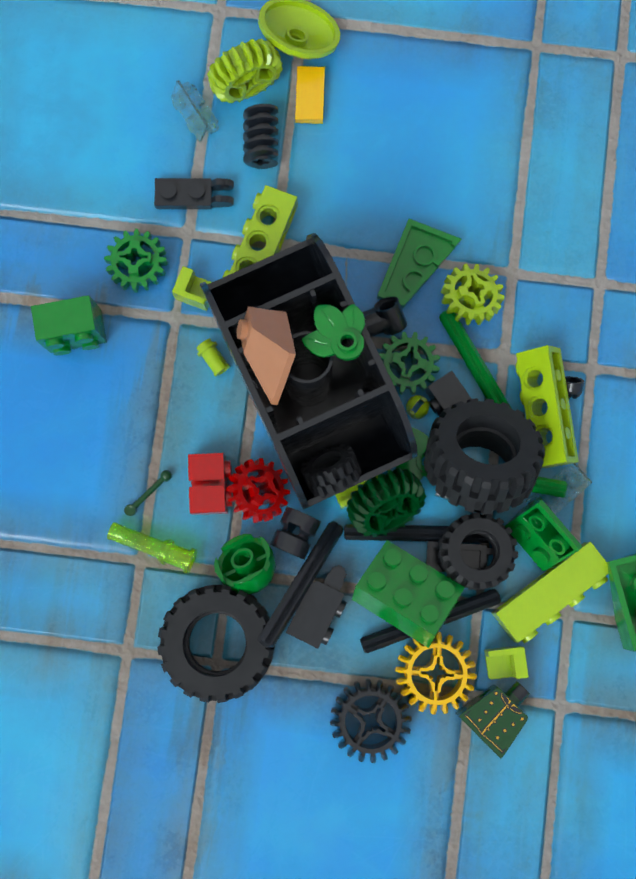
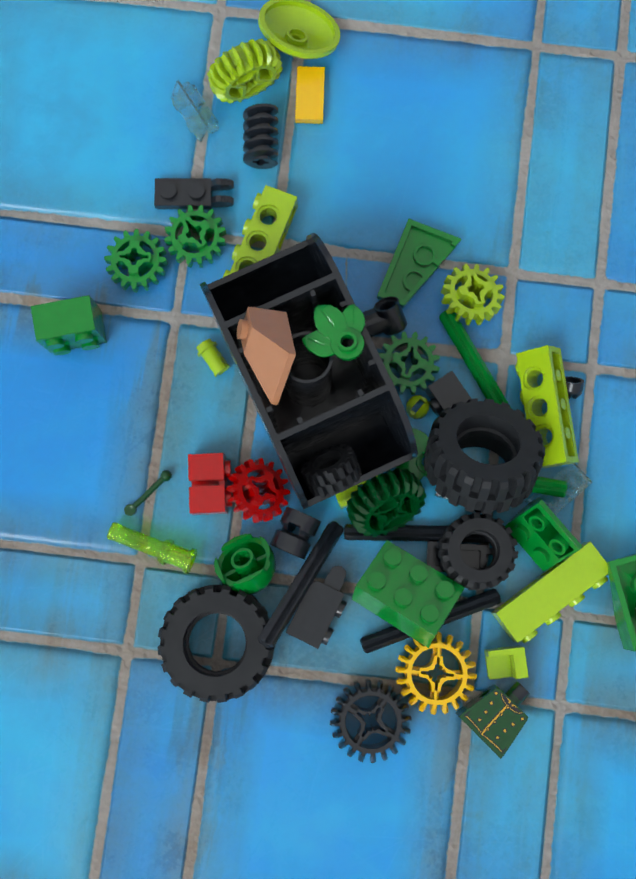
lime panel [172,266,212,311] -> none
none -> green gear [164,205,227,268]

